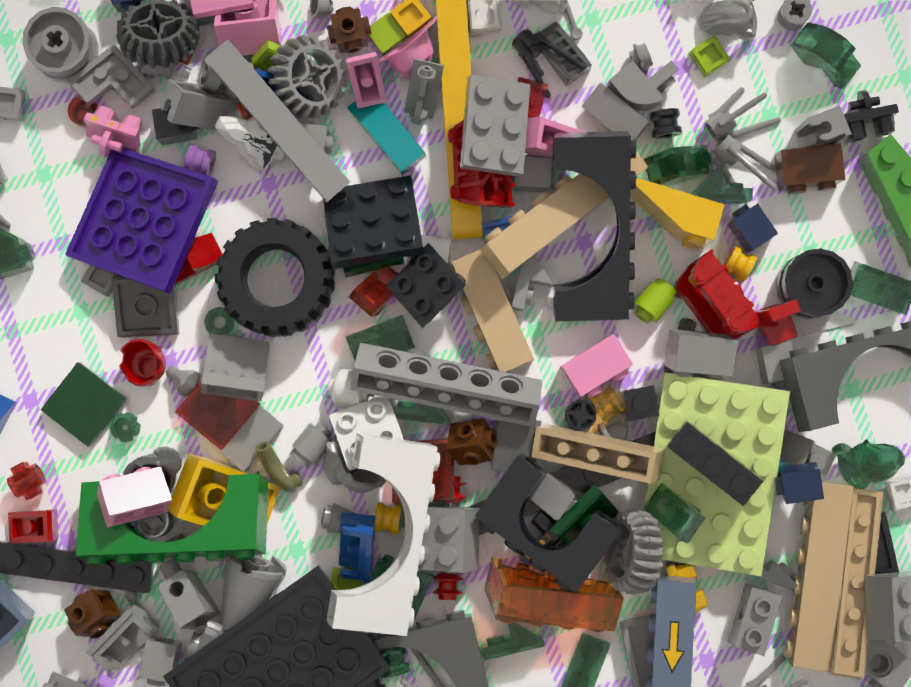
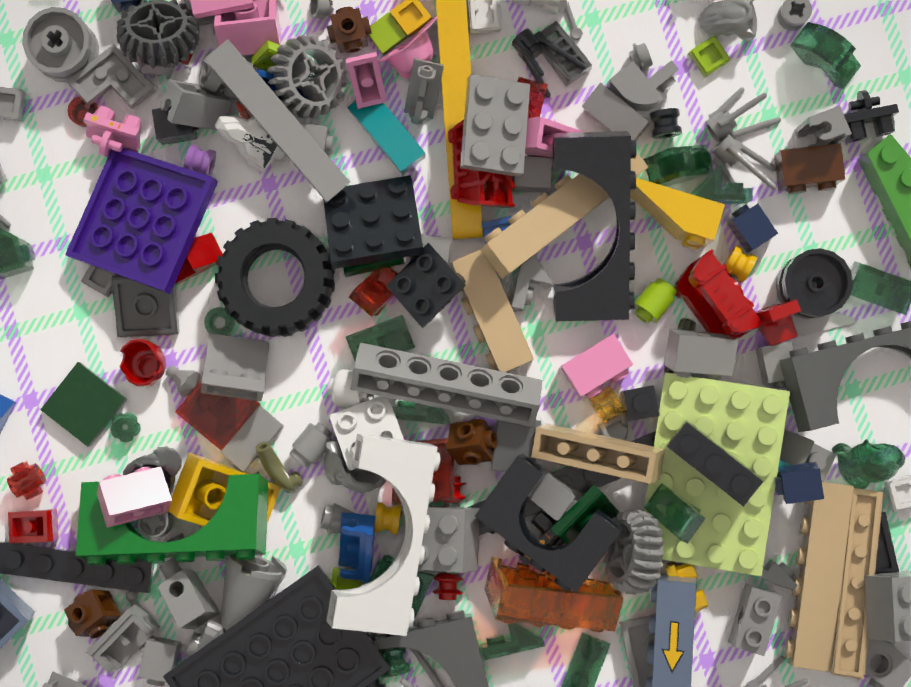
black wheel [565,400,597,430] -> none

